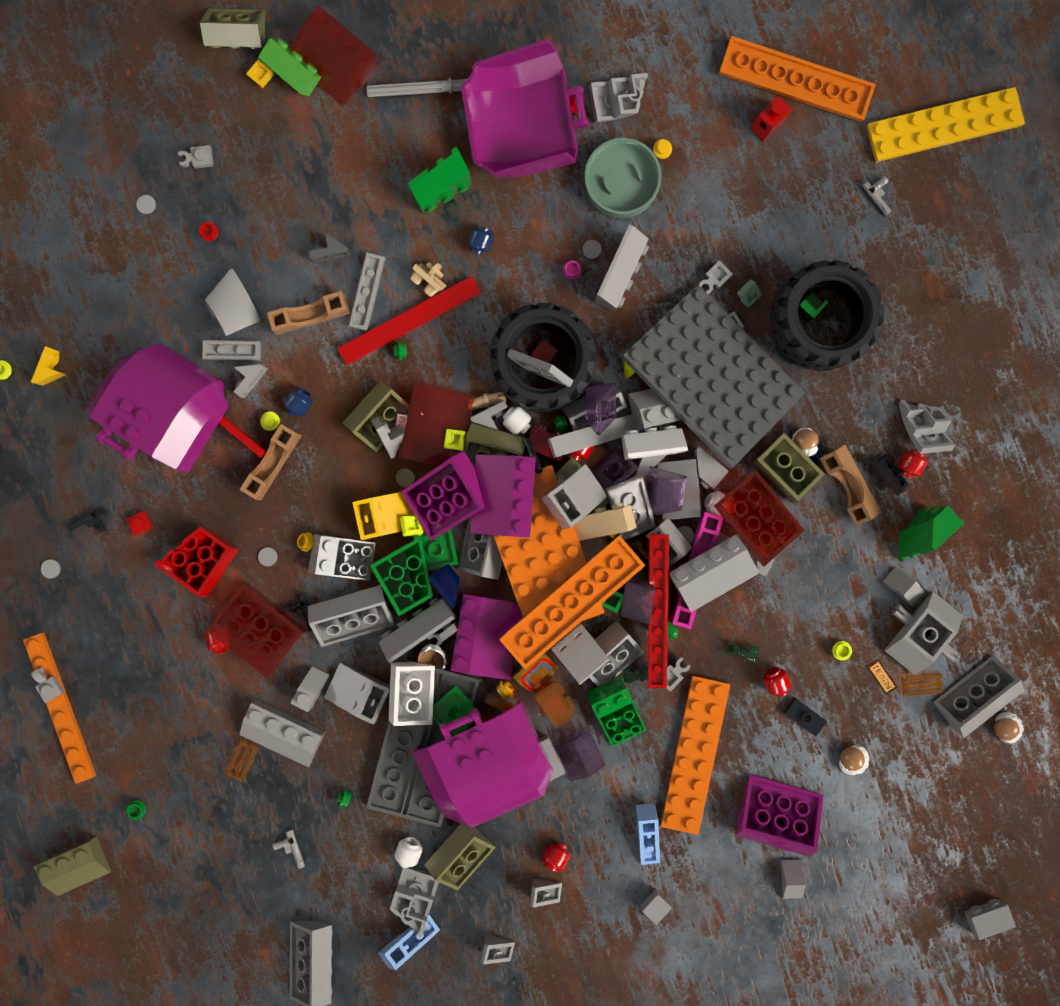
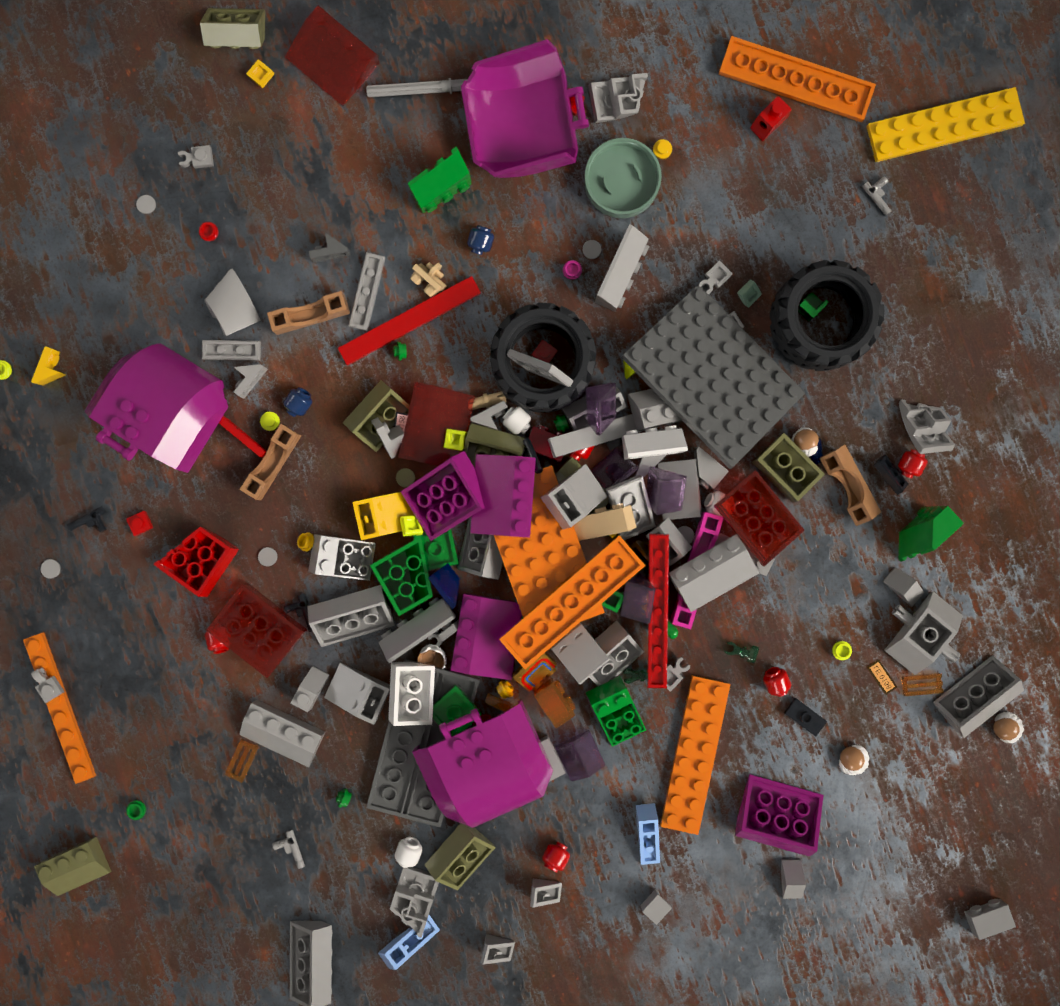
bright green brick [258,38,321,96] -> none

